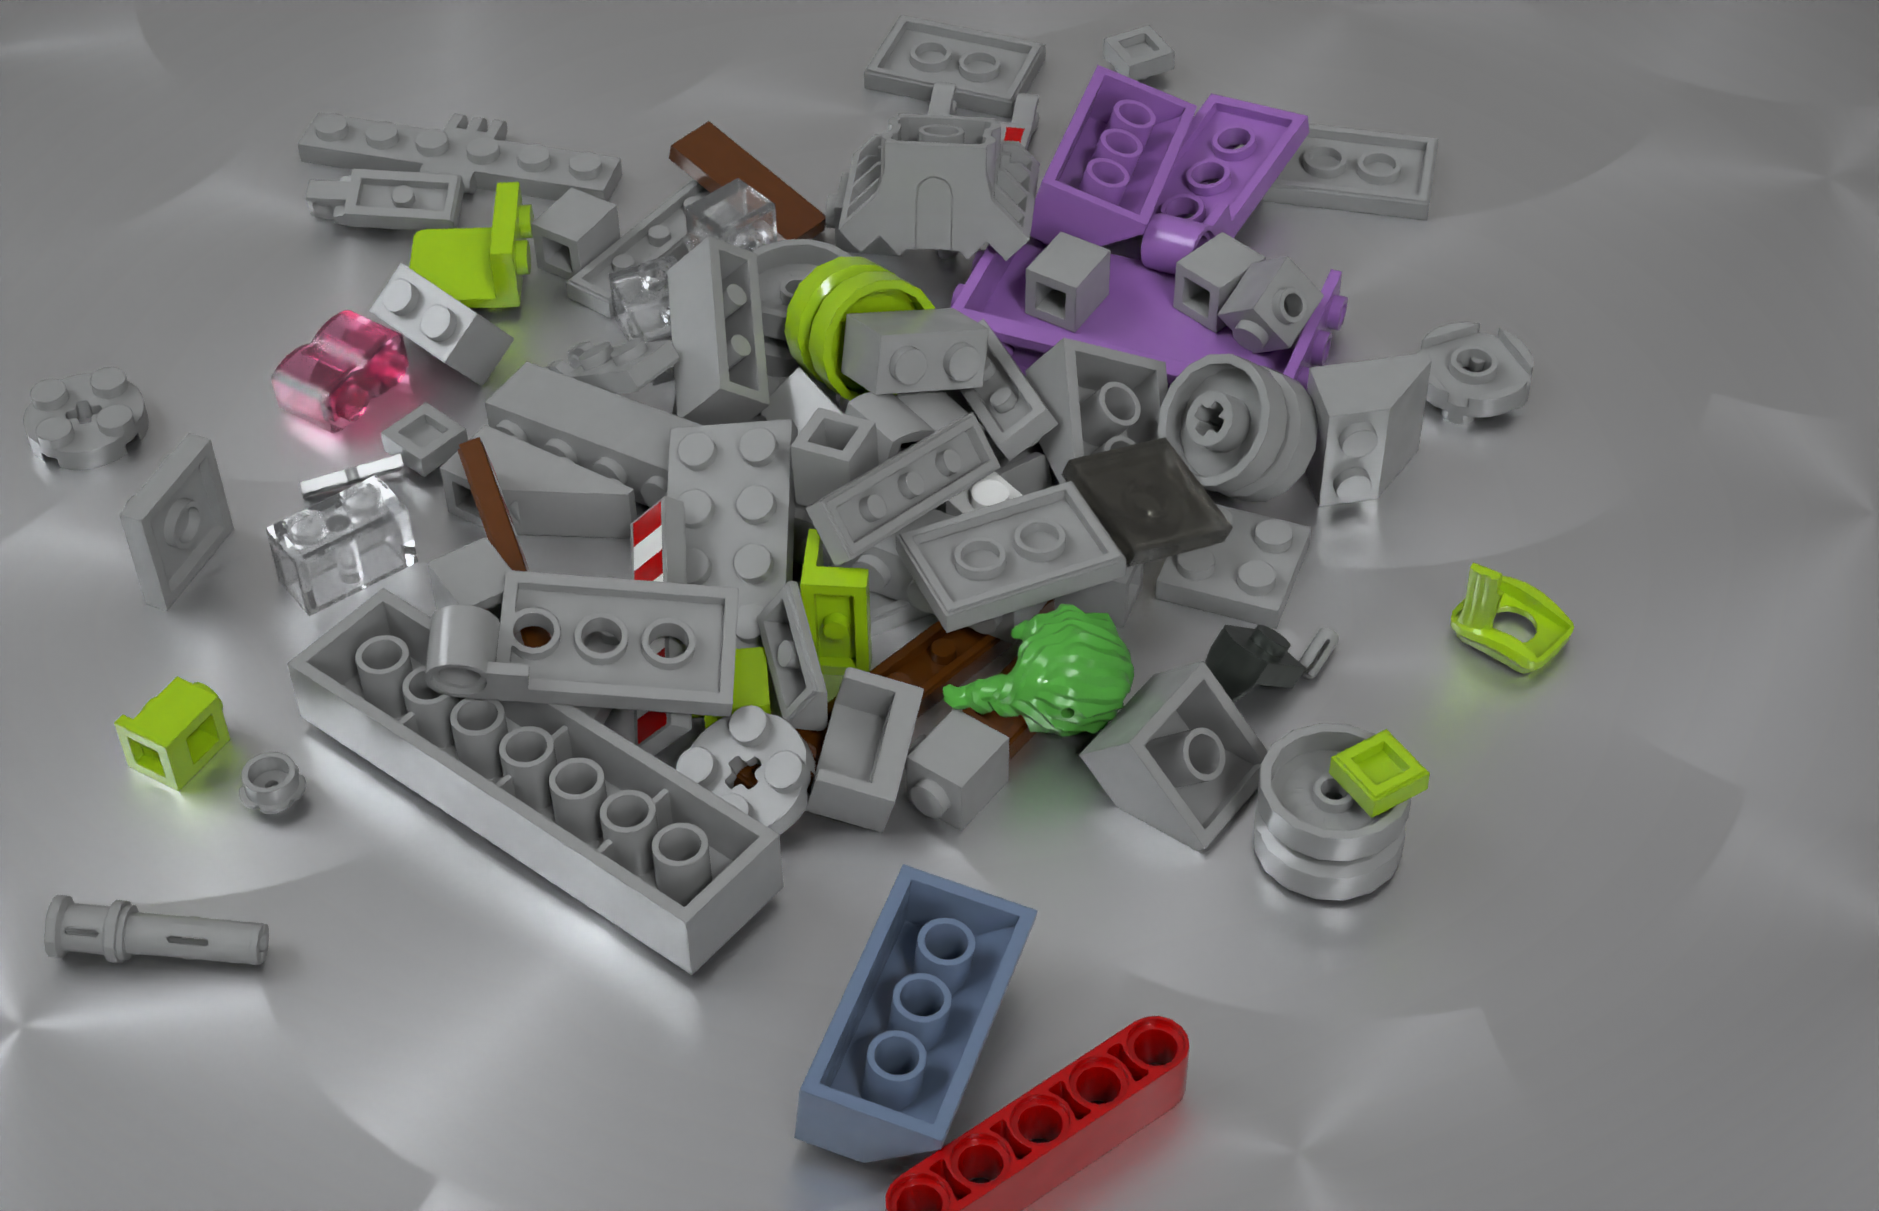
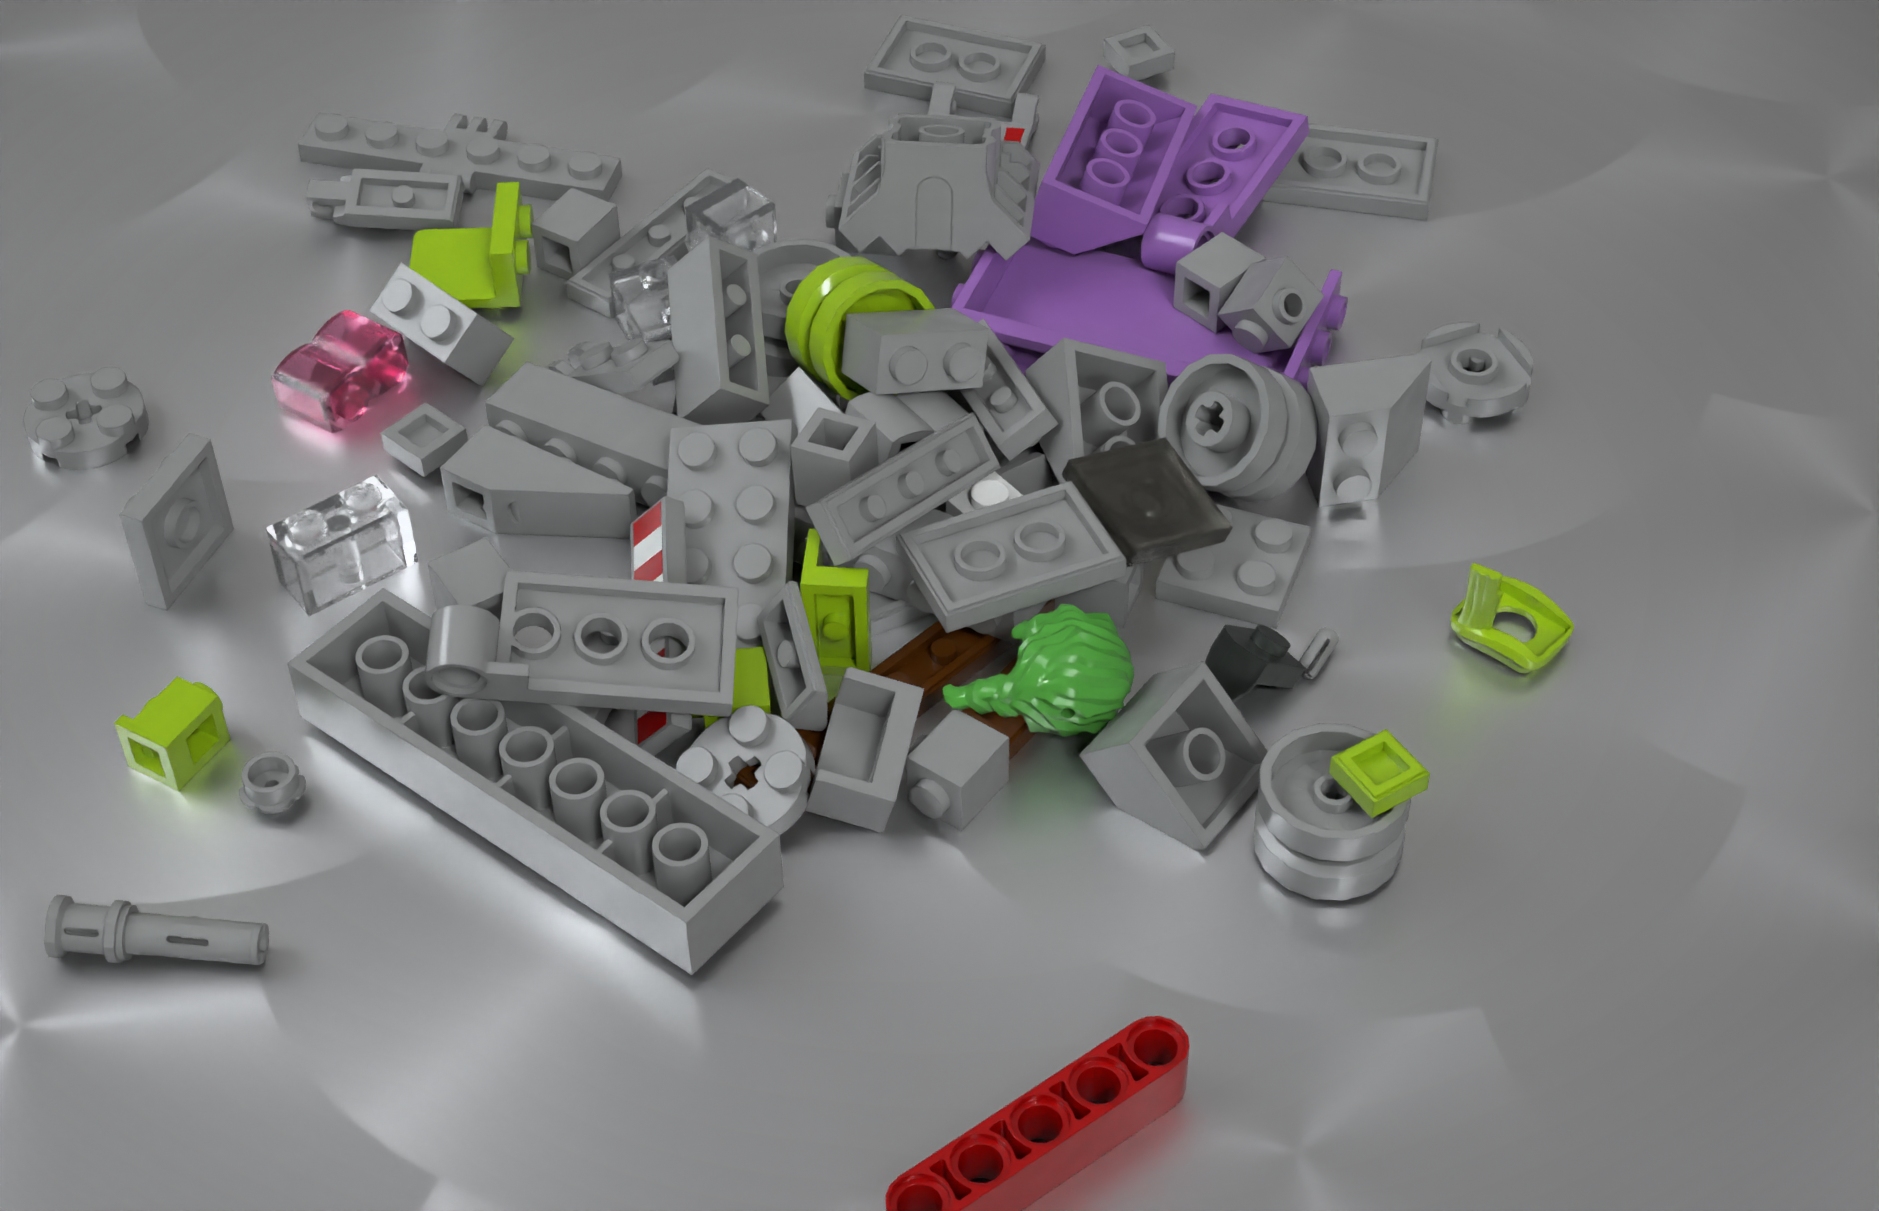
window [300,454,404,498] -> none
reddish brown tile [457,437,552,648] -> none
reddish brown tile [669,121,826,243] -> none
sand blue slope [794,864,1038,1163] -> none
light grey brick [1025,232,1111,332] -> none

